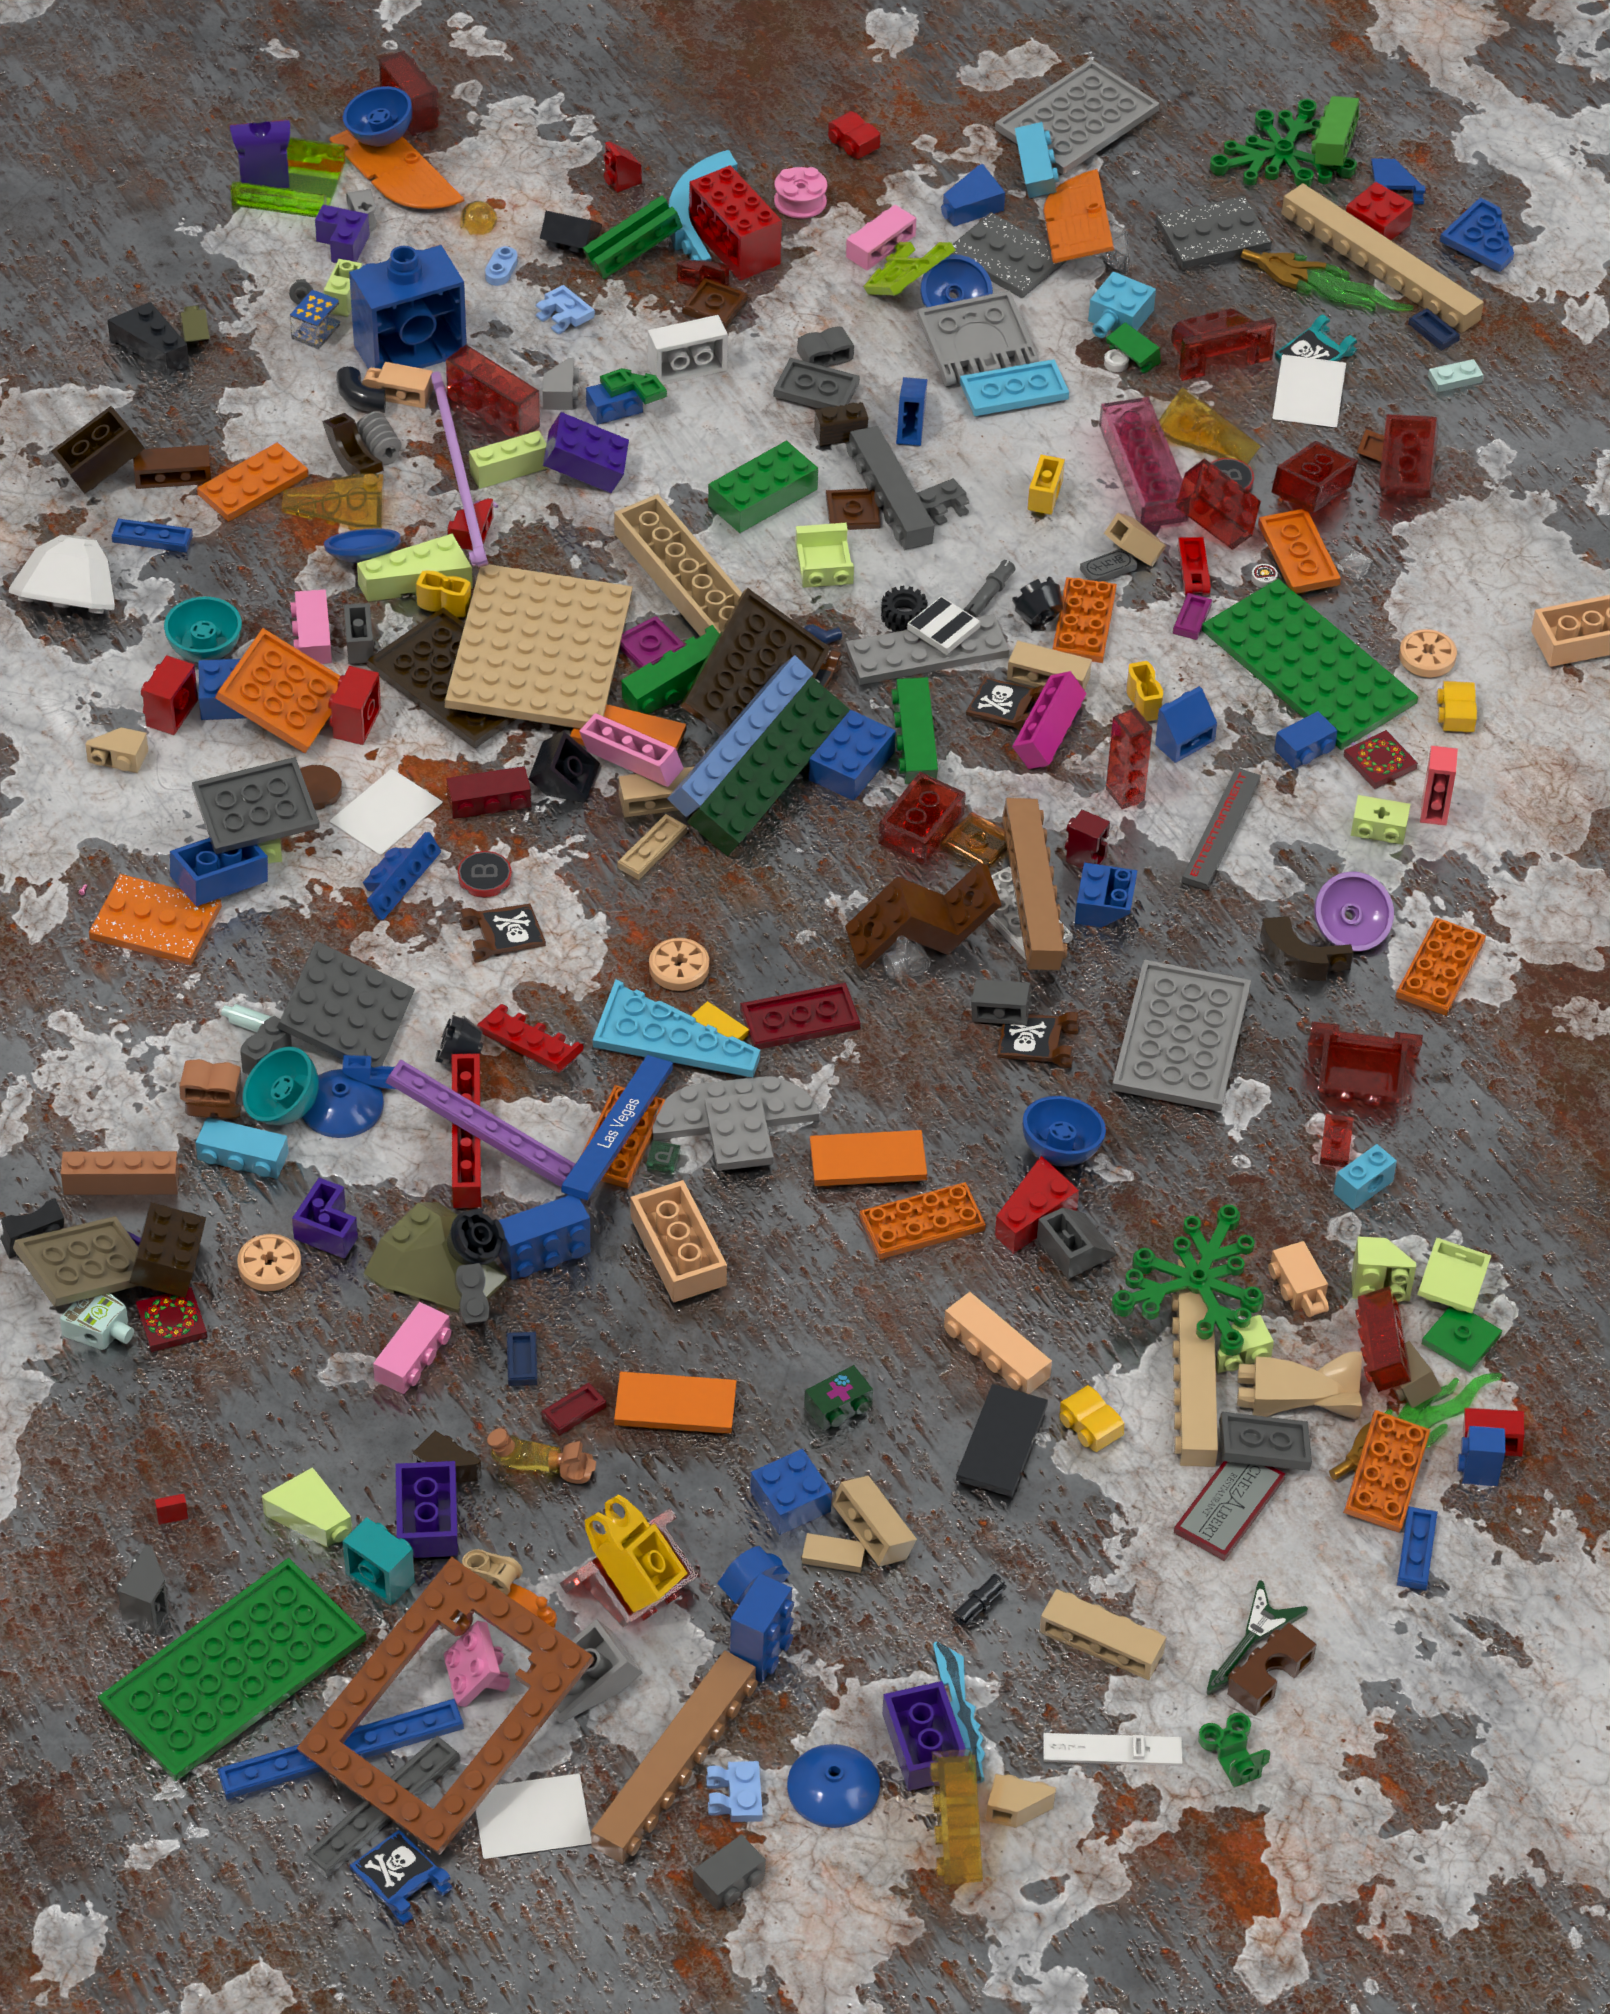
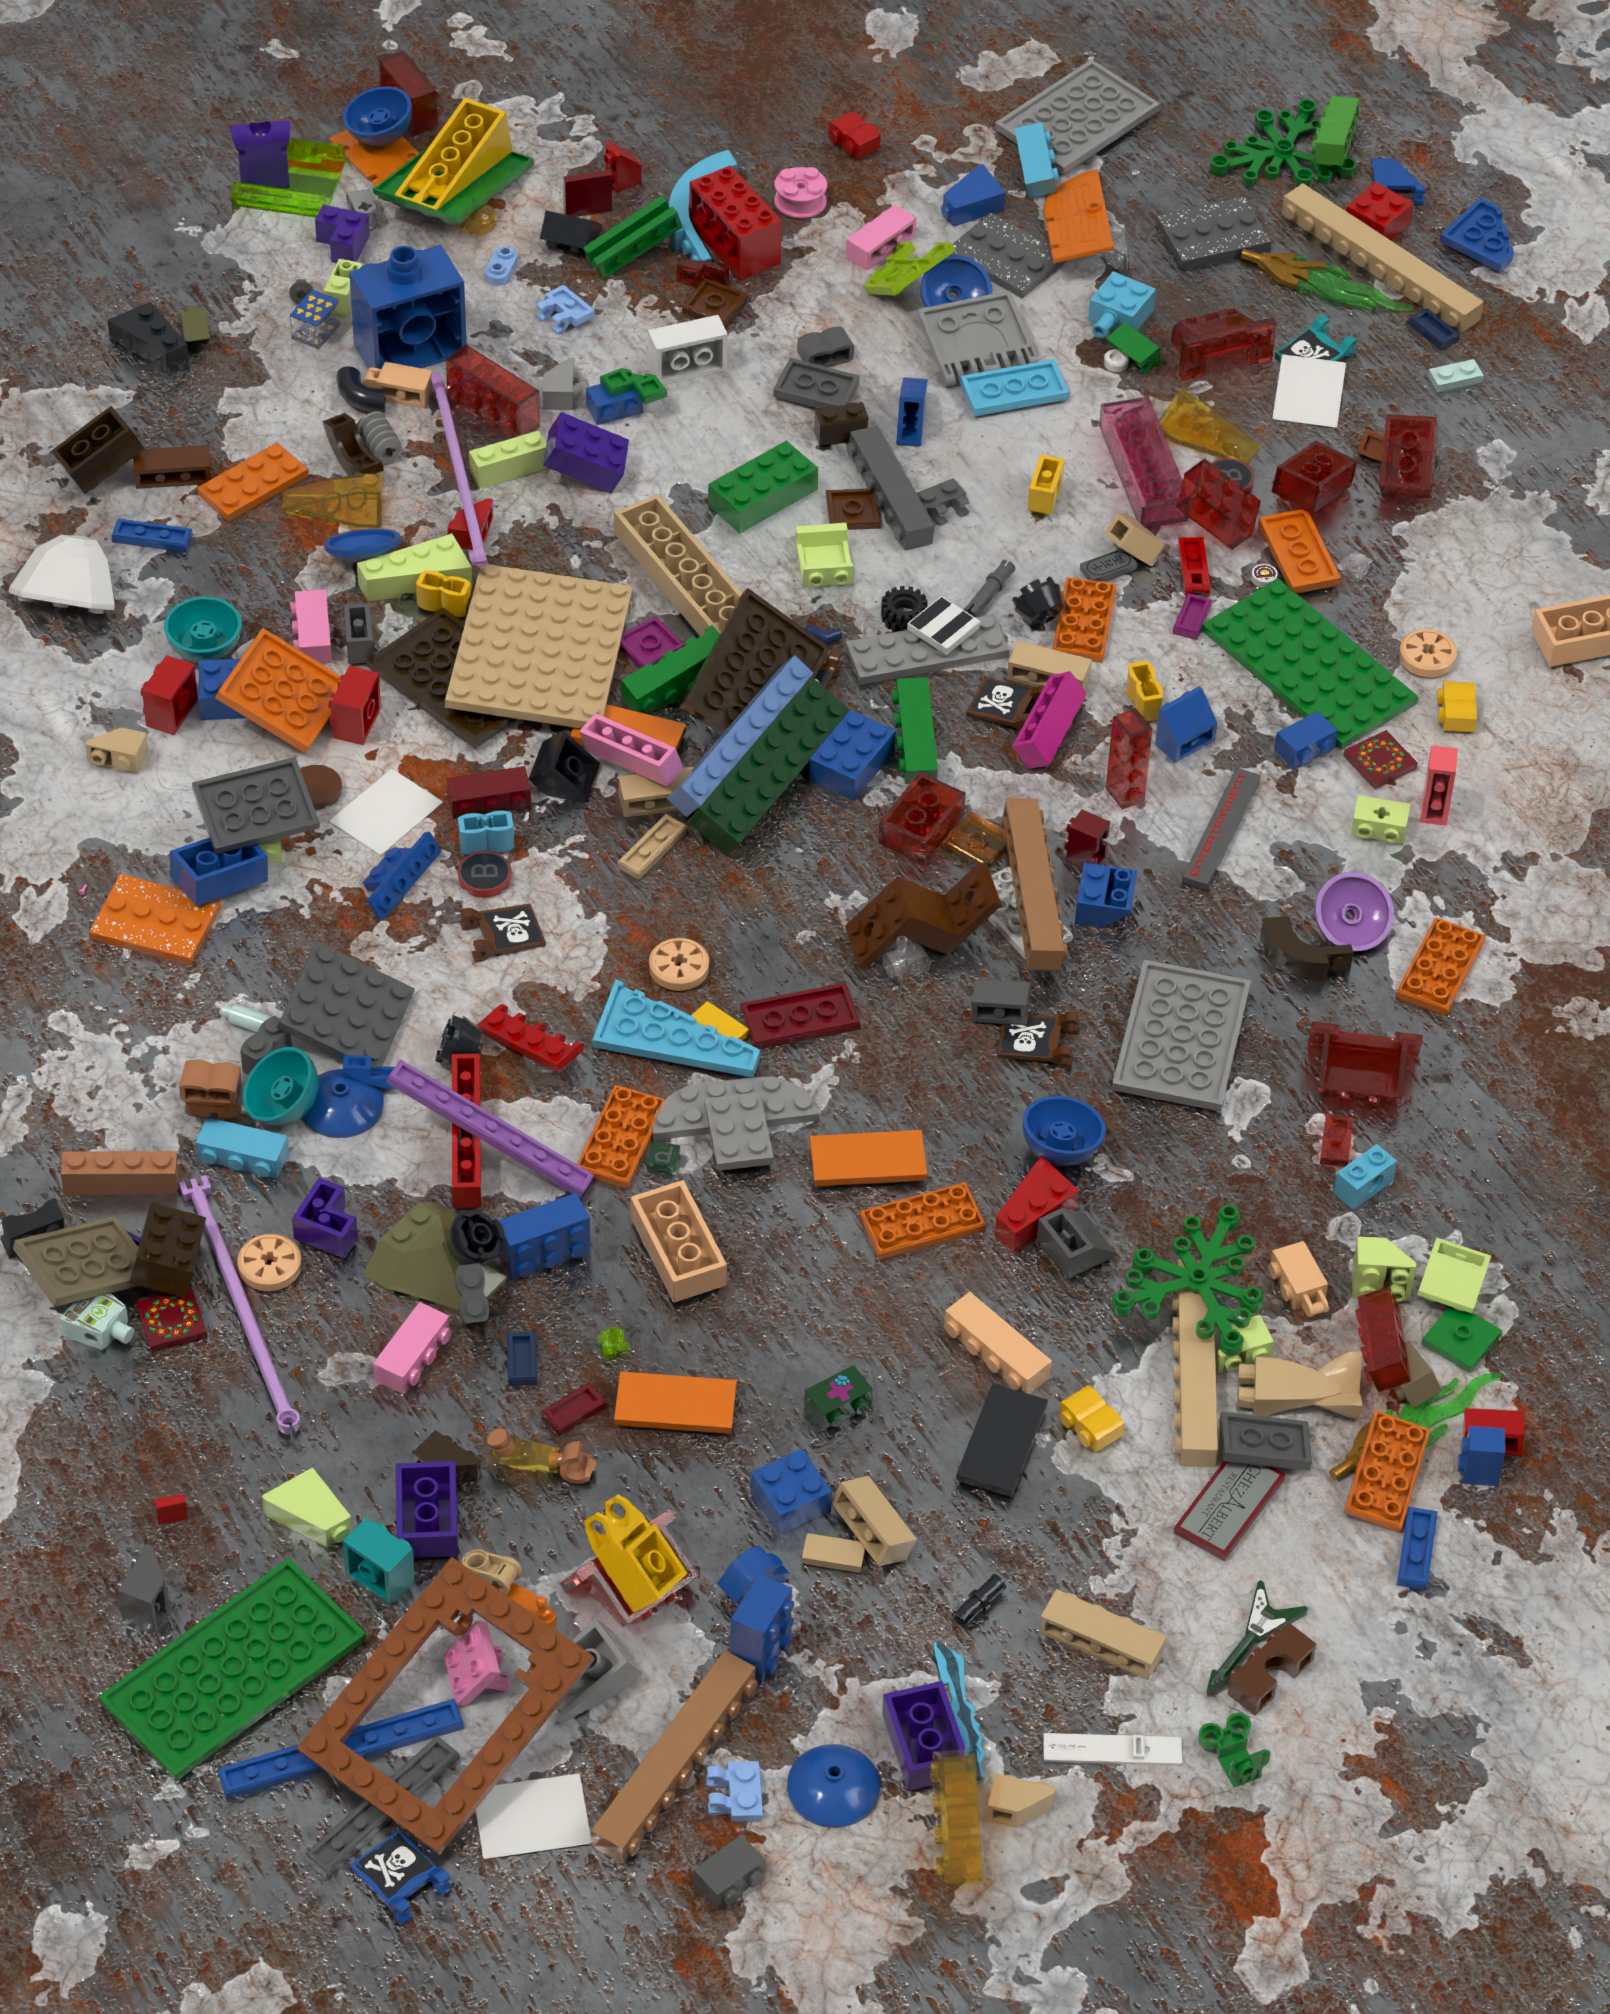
blue tile [561,1055,673,1200] -> none
none -> lavender hinge [178,1175,301,1435]
none -> yellow piece [373,98,534,225]
none -> medium azure brick [458,811,514,855]
none -> dark red tile [563,169,612,217]
none -> clear neon green plate [596,1327,629,1357]

